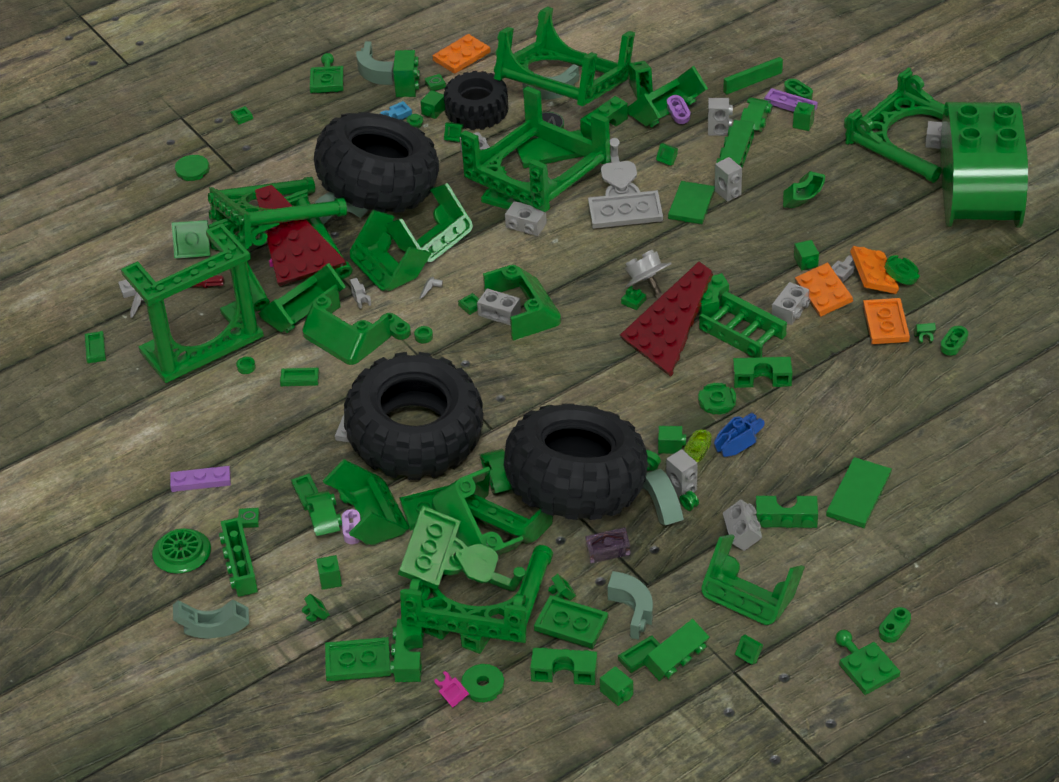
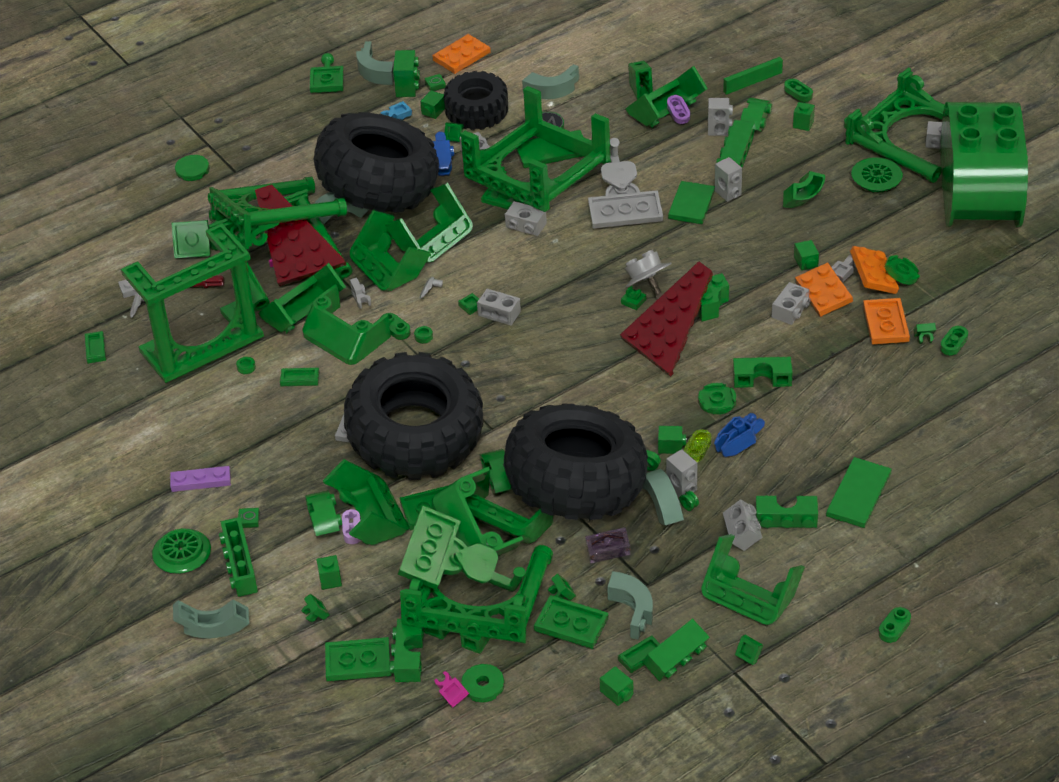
green tile [230,106,253,125] -> none
green tile [291,473,319,511] -> none
green plate [407,114,423,128] -> none
green windscreen [483,265,561,341] -> none
green arch [494,6,635,106] -> none
green arch [530,648,598,685] -> none
green arch [580,96,628,140] -> none
green tile [656,143,678,166] -> none
green fence [699,291,787,358] -> none
medium lavender plate [764,88,818,112] -> none
green plate [835,630,901,695] -> none
none -> blue hinge [433,132,454,176]
none -> green piece [851,157,903,192]

